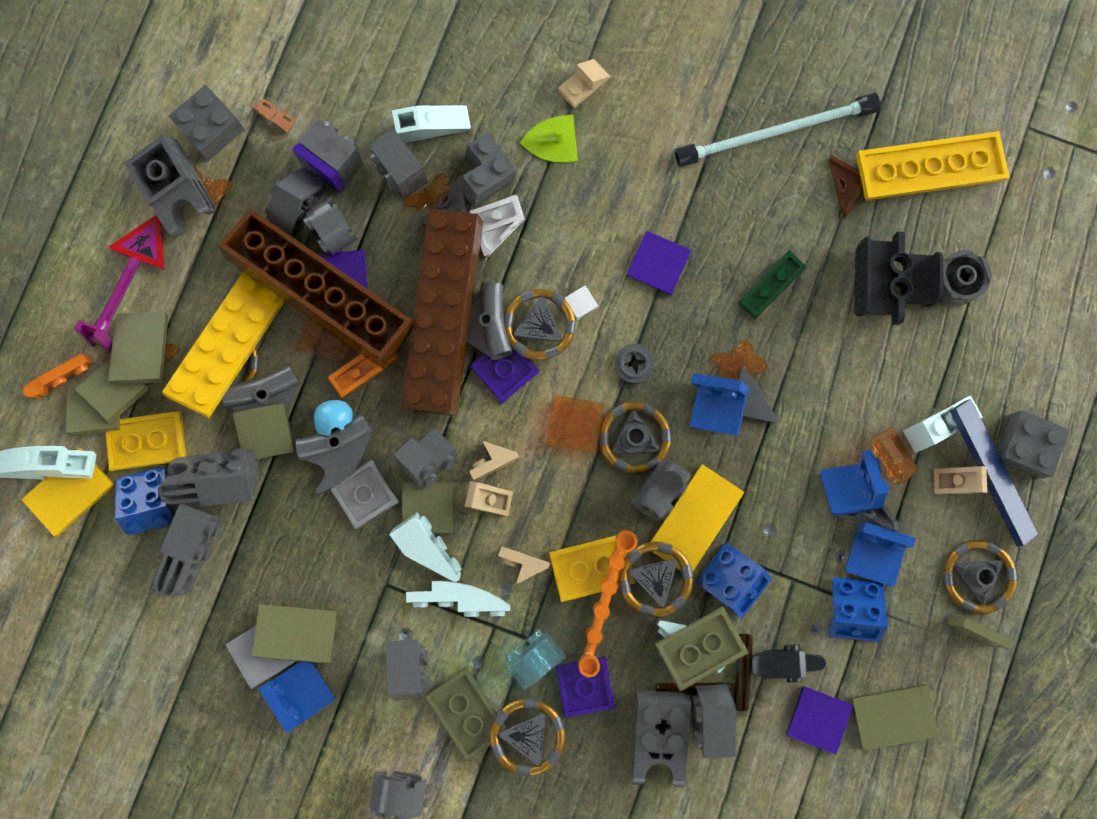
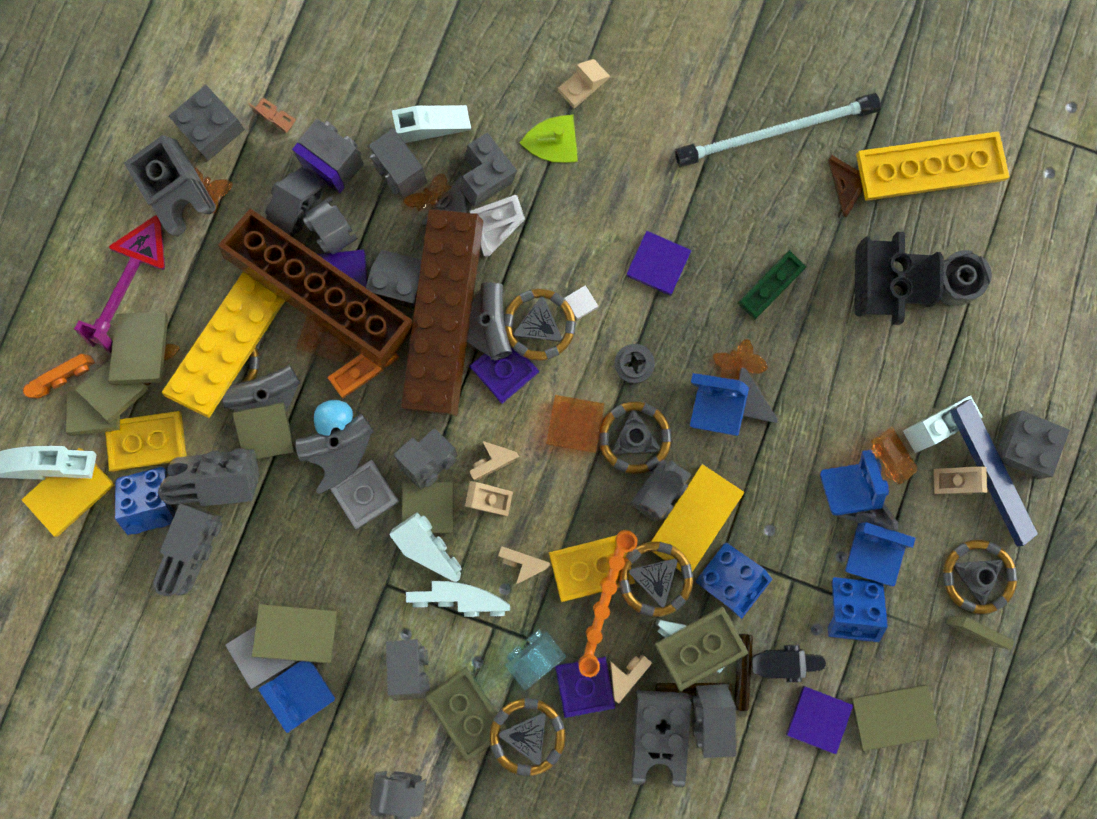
none -> dark grey slope [366,250,422,309]
none -> tan slope [610,655,652,703]

